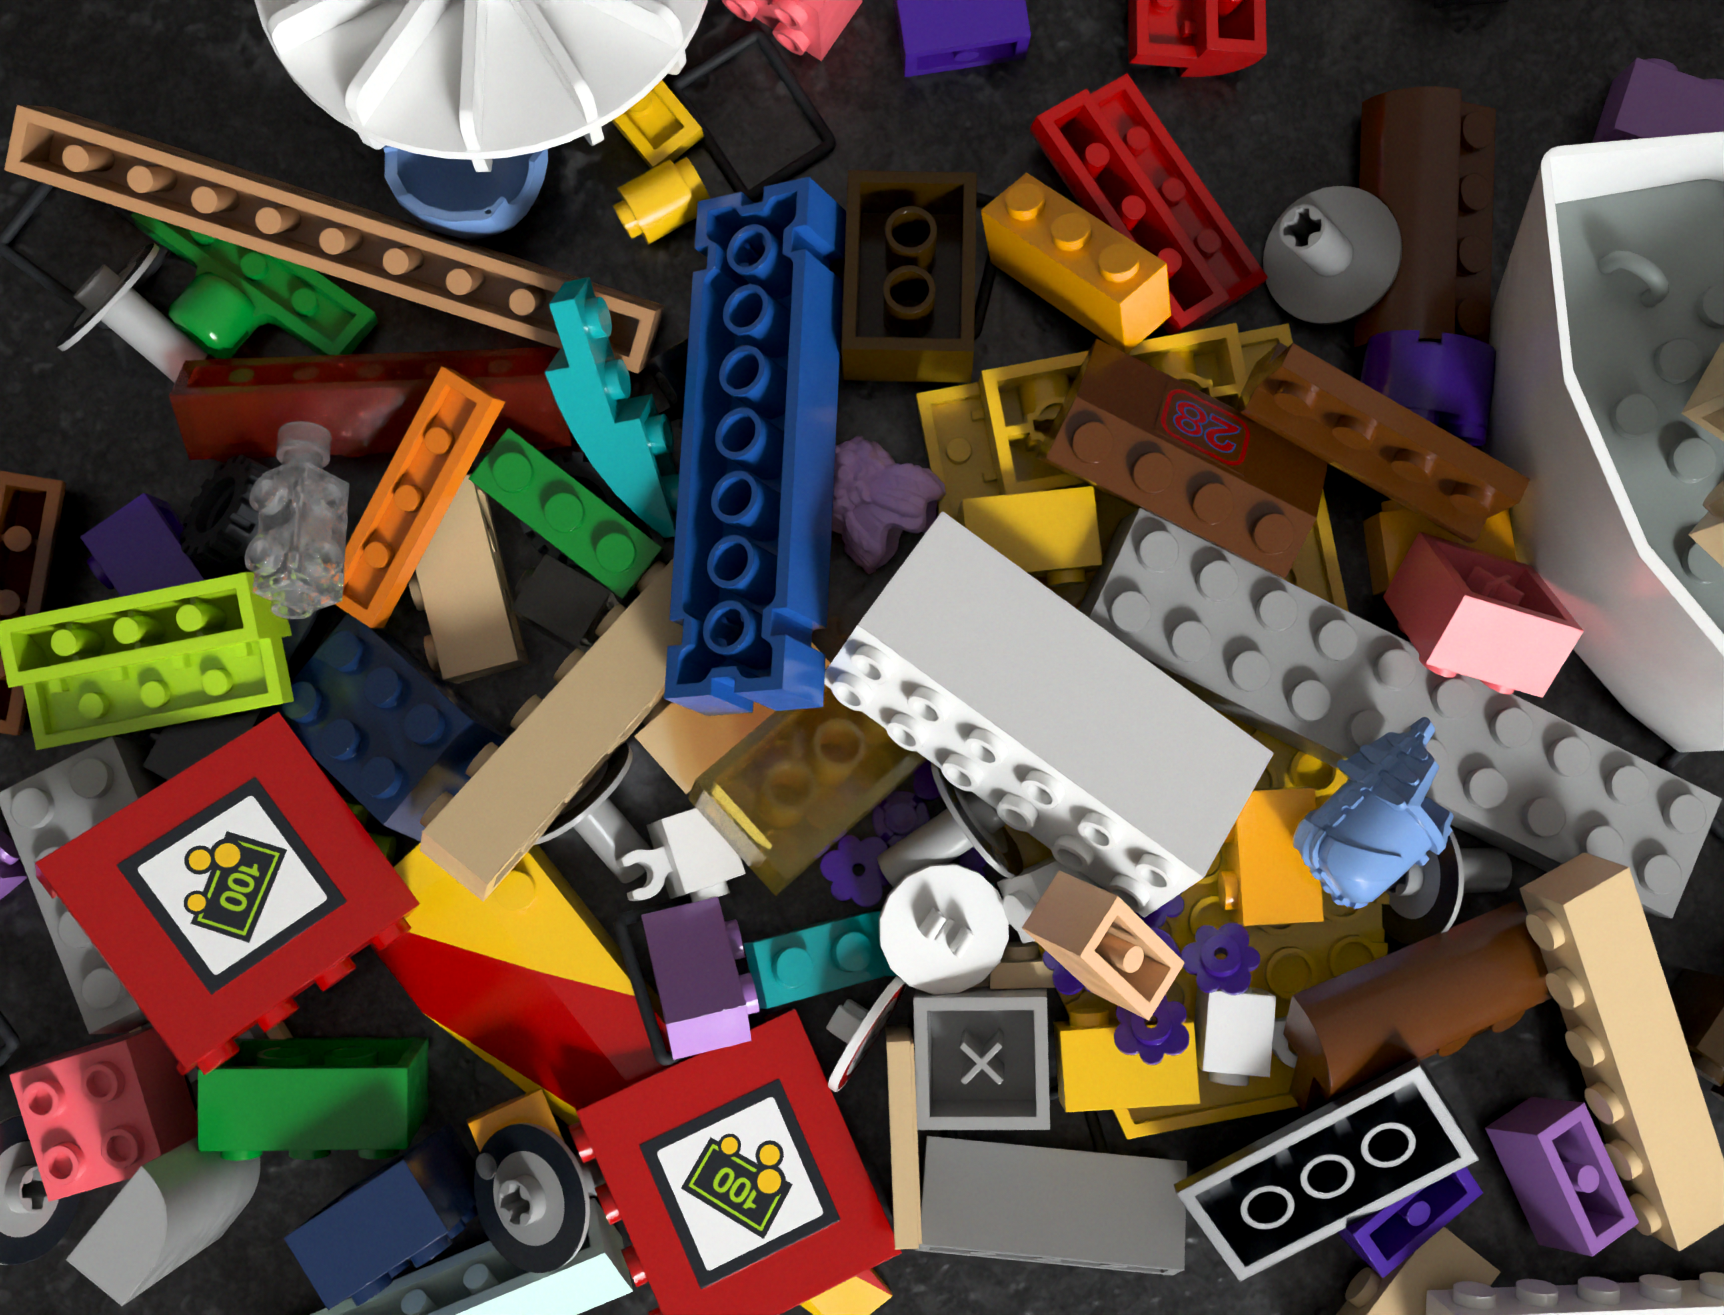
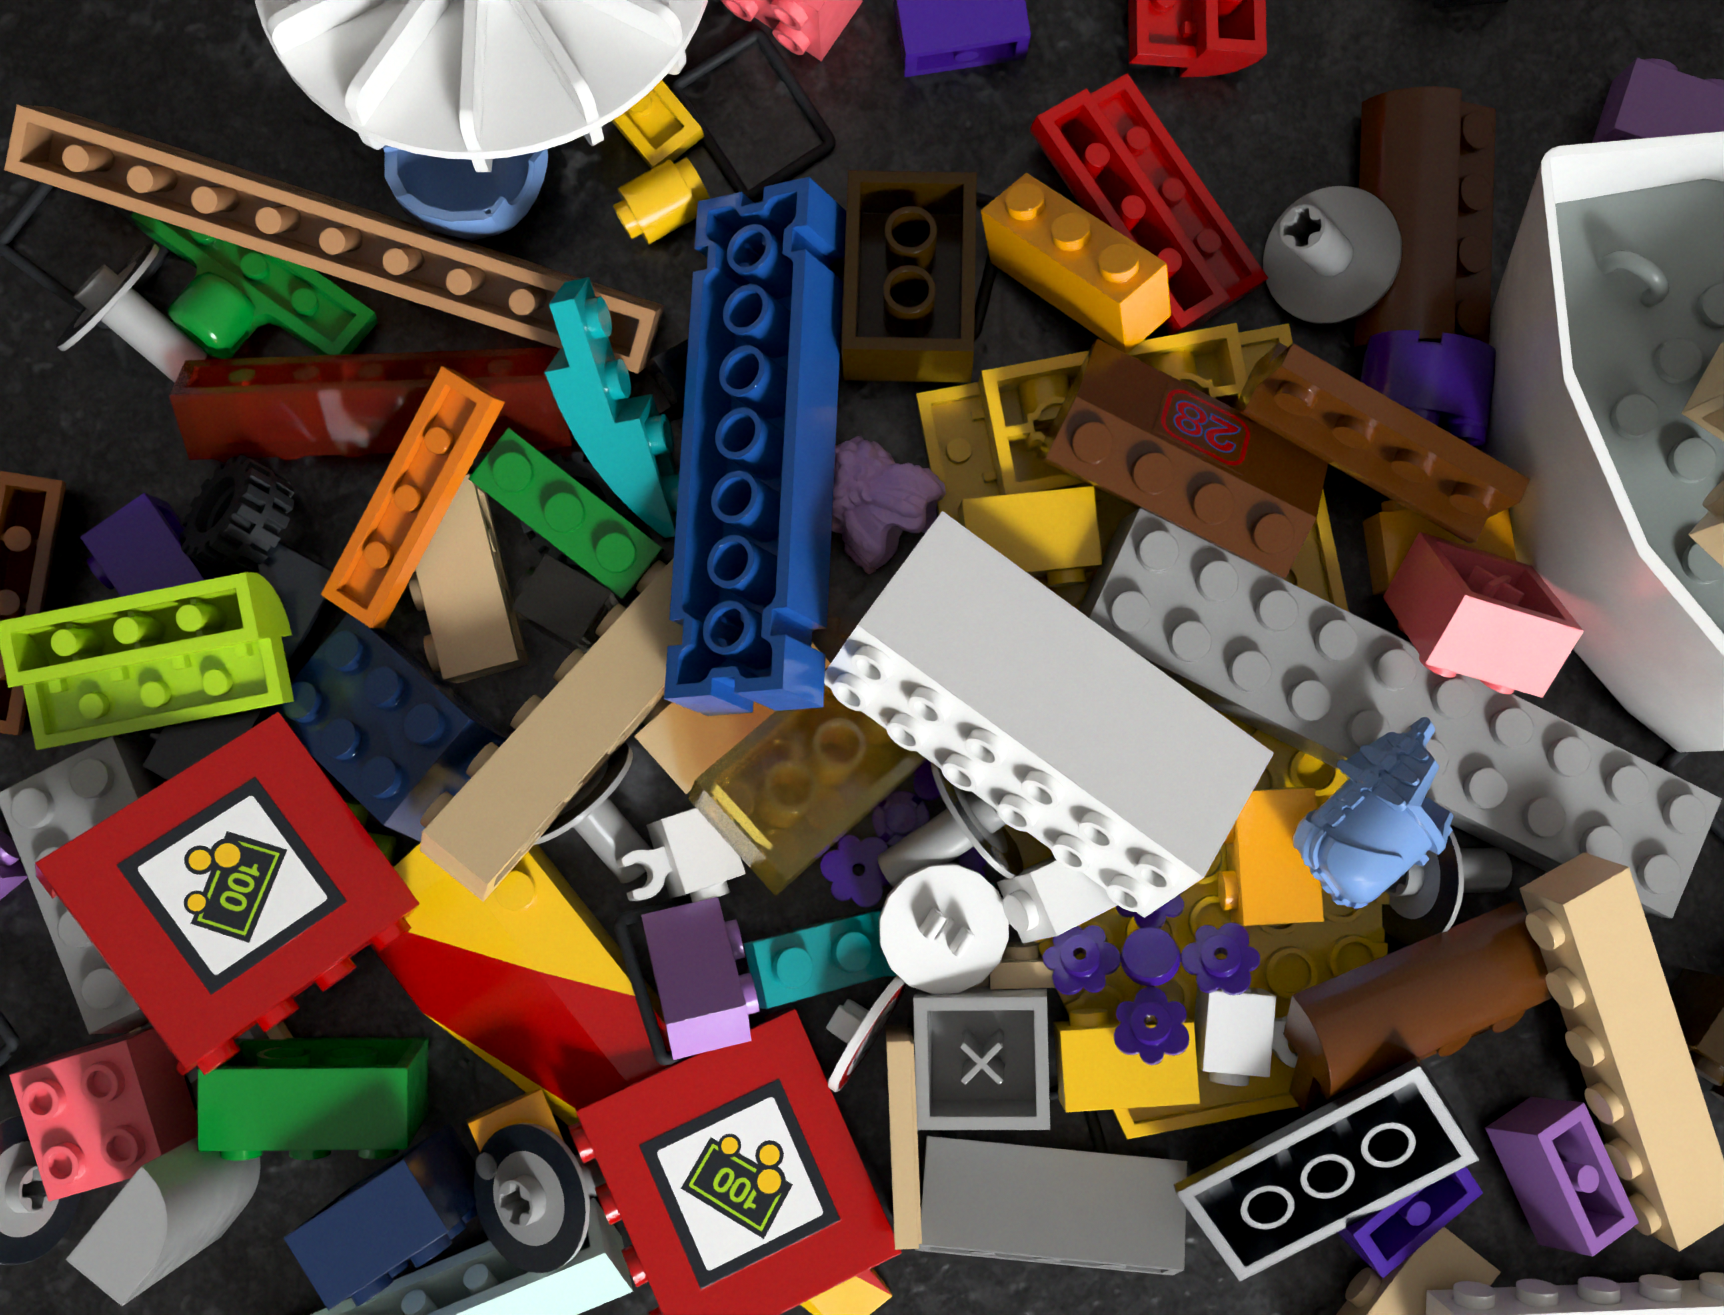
clear brick [245,422,349,619] -> none
light nougat brick [1022,870,1185,1021] -> none

